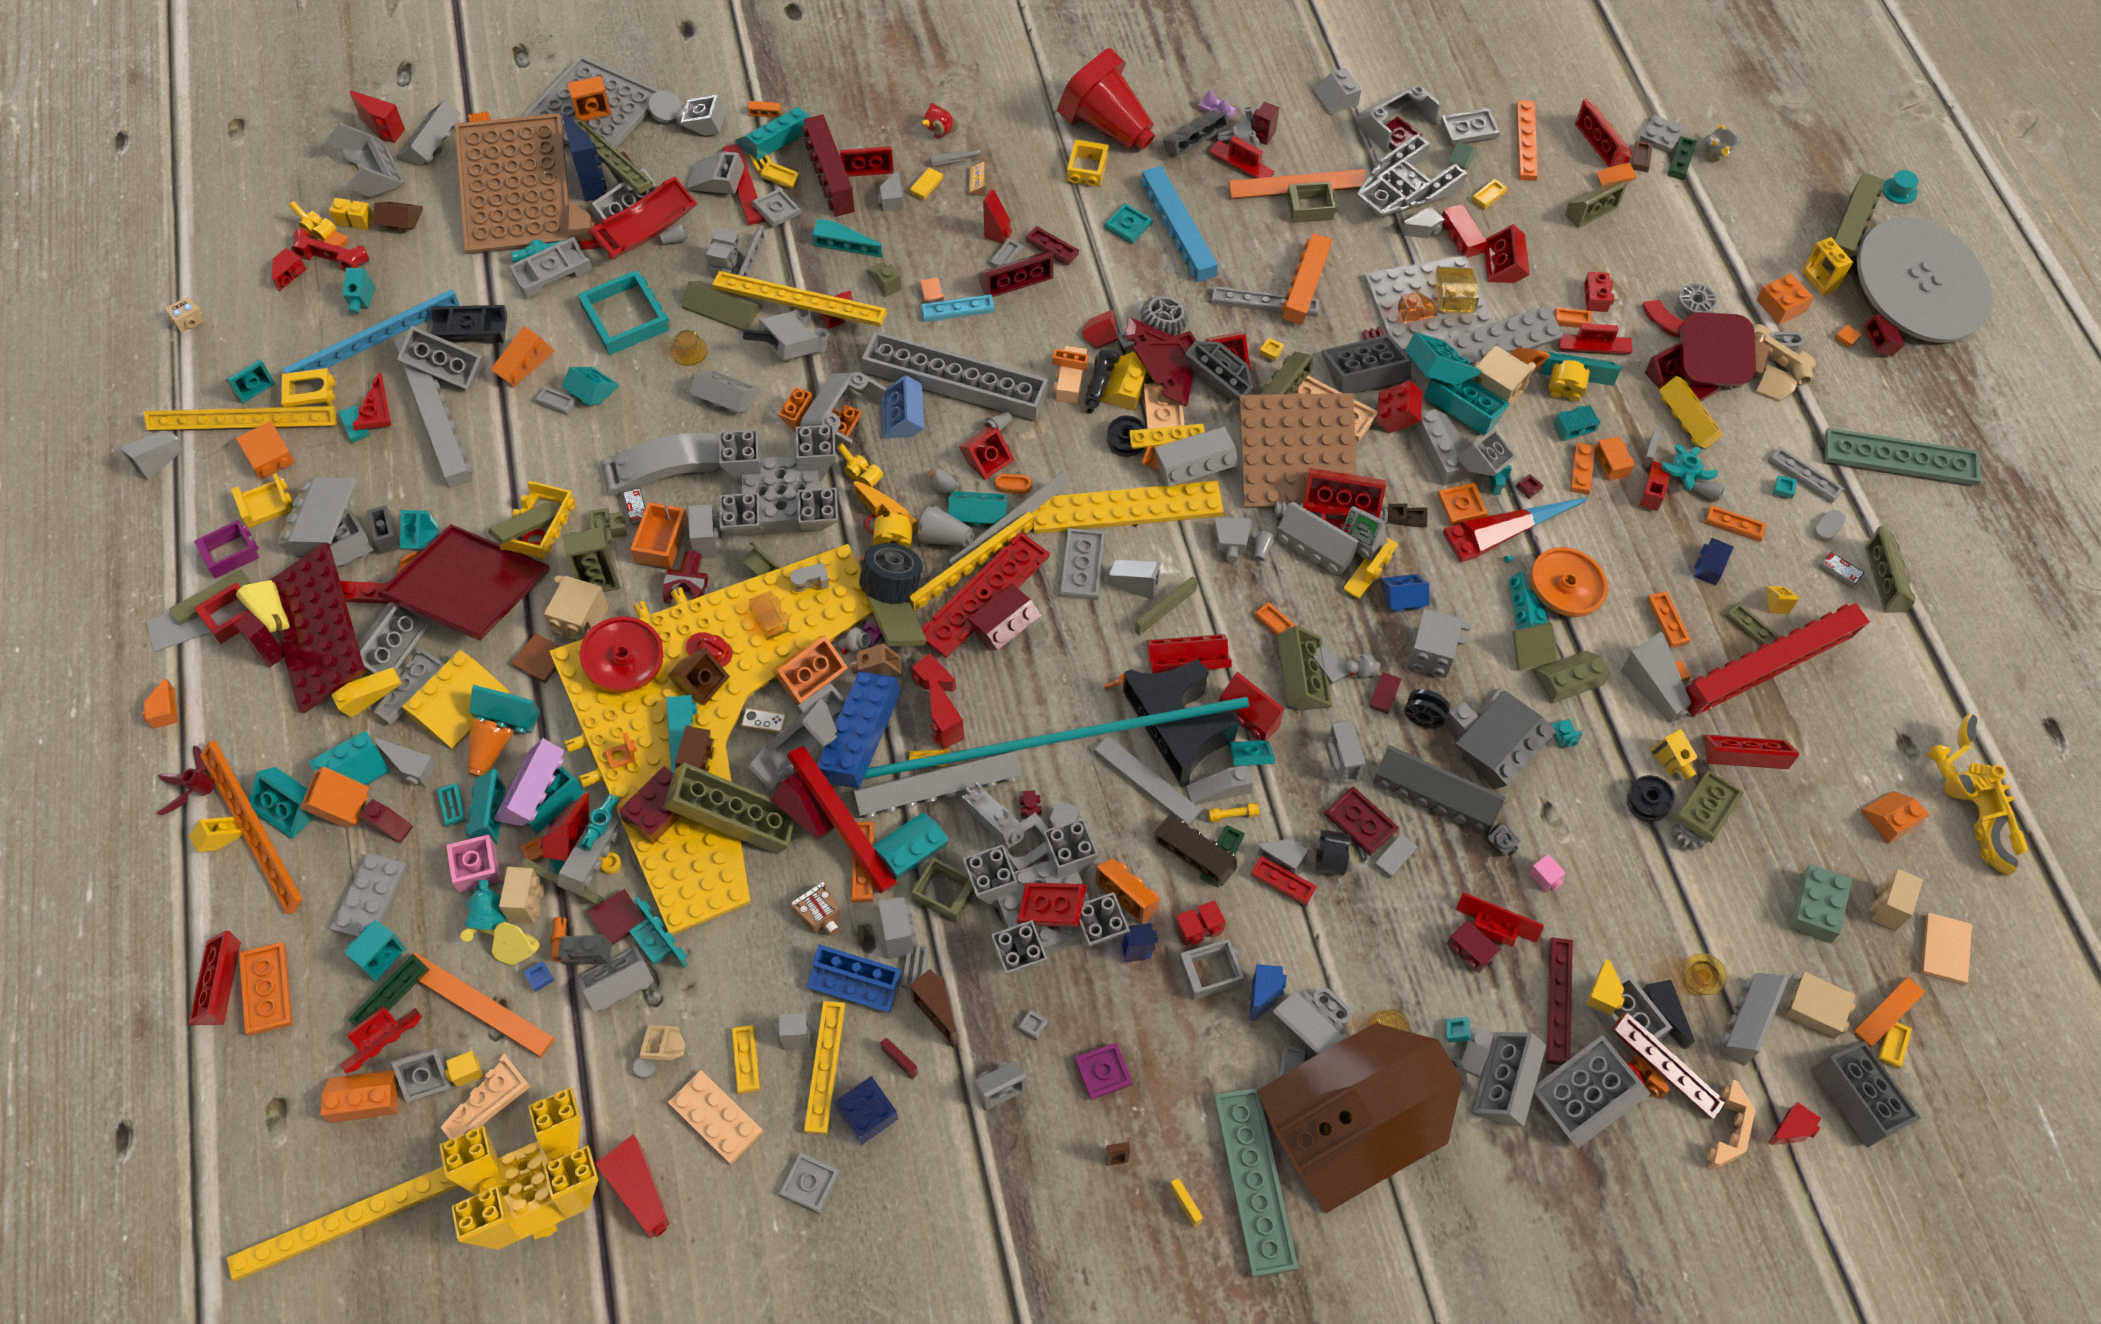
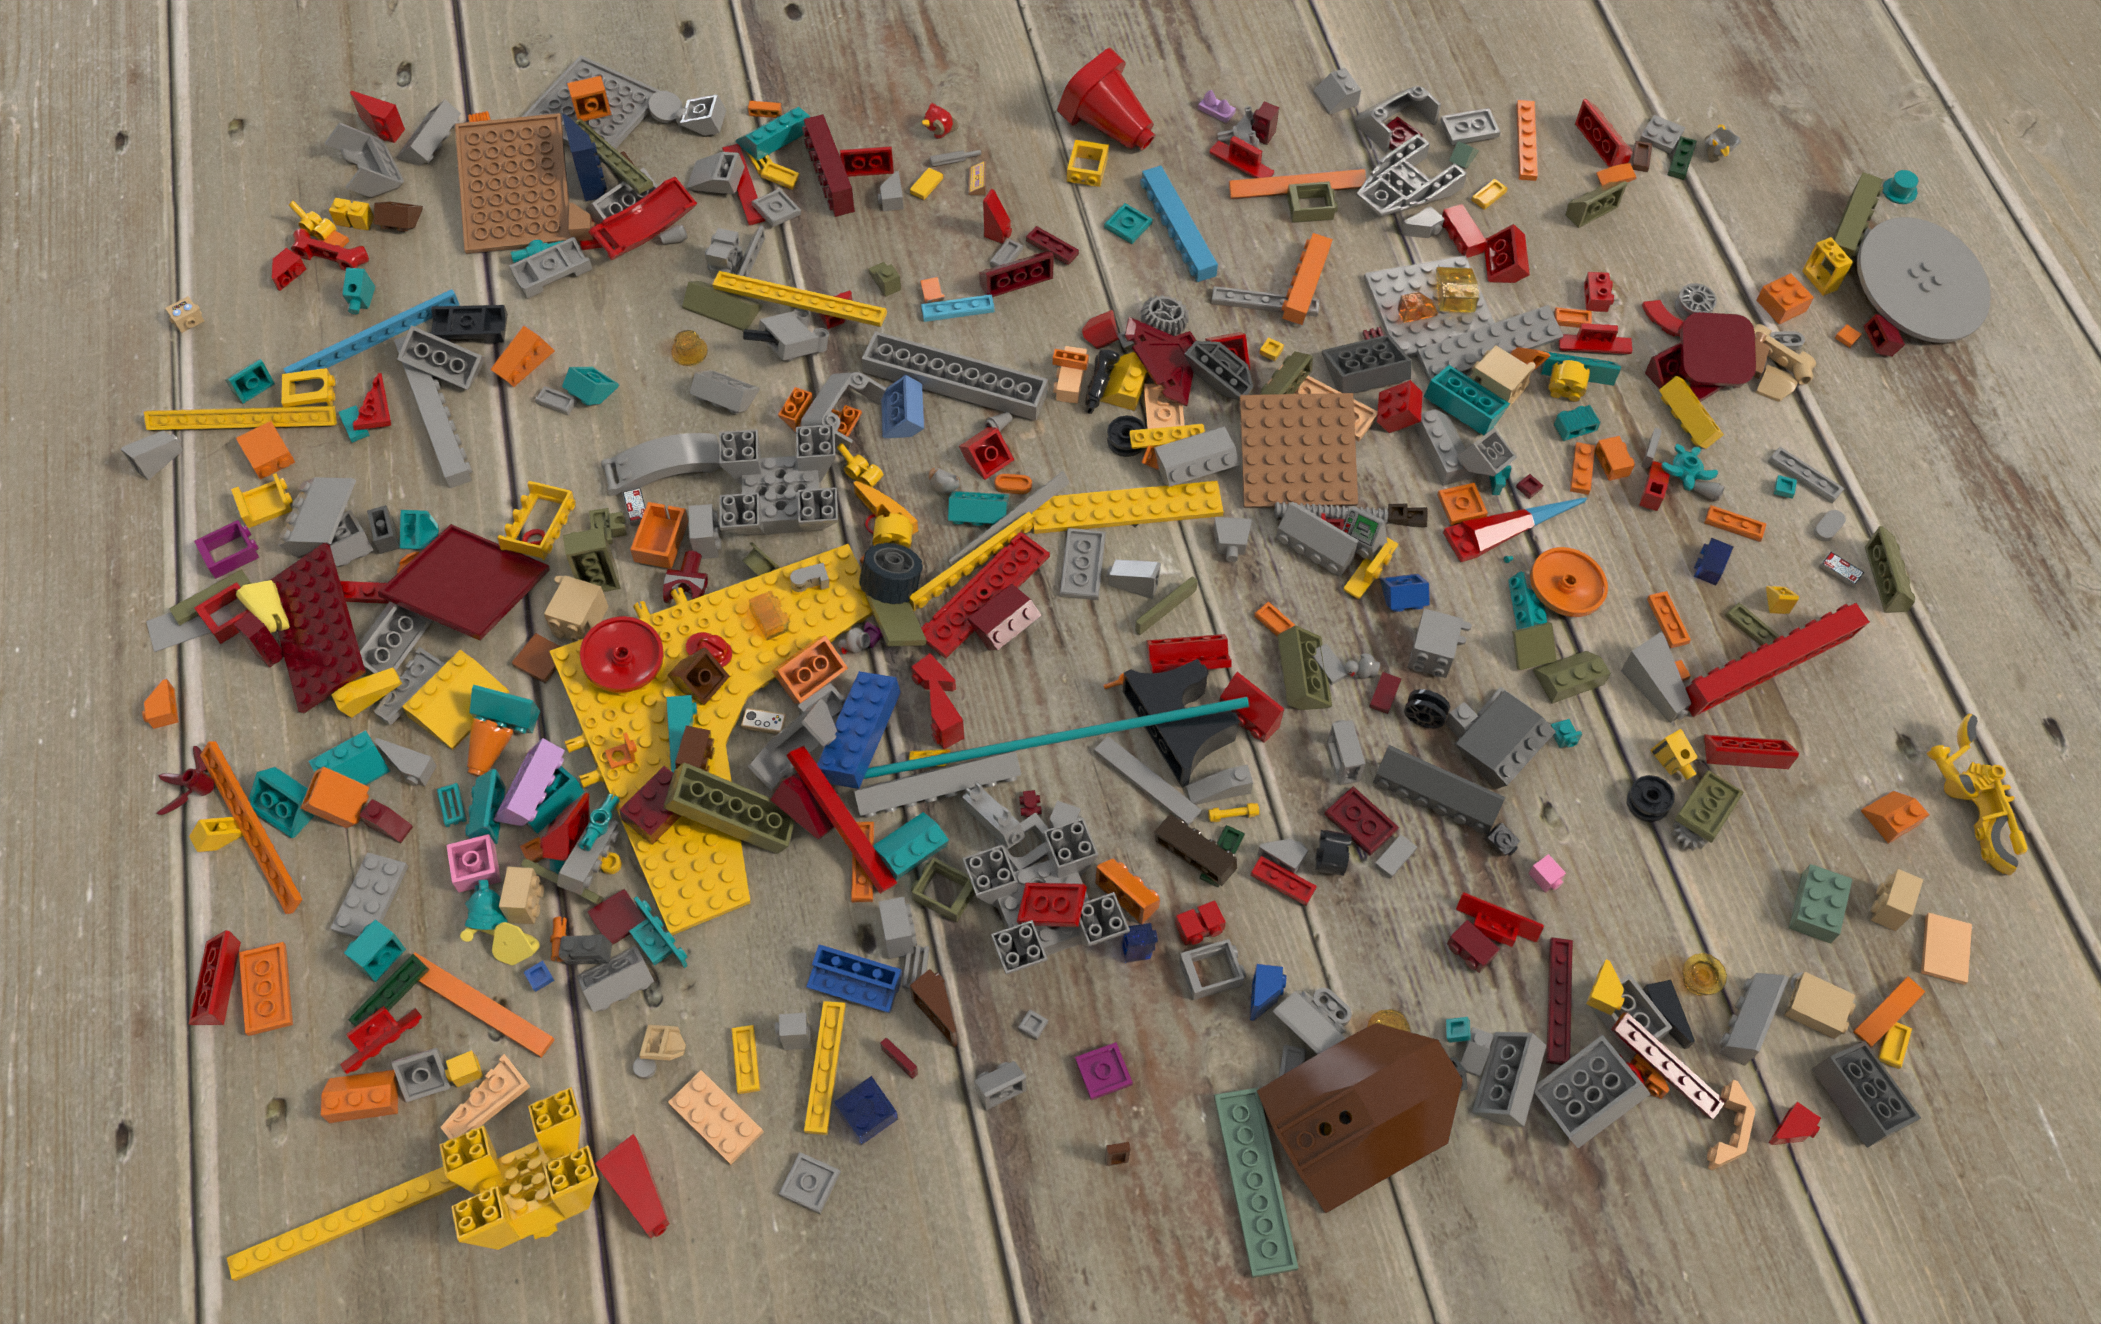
olive tile [488,502,557,545] -> none
teal window [577,270,670,356] -> none
torso [790,881,841,936] -> none
teal slope [812,219,883,258] -> none
medium nougat torso [850,644,901,676] -> none
light grey cone [918,505,974,546] -> none
dark grey brick [1163,110,1230,155] -> none
yellow tile [1170,1178,1203,1228] -> none
teal tile [1229,740,1275,766] -> none
light grey cone [1254,531,1274,561] -> none
red slope [1303,468,1386,518] -> none
teal wedge [1405,331,1482,385] -> none
sand green plate [1825,428,1981,486] -> none

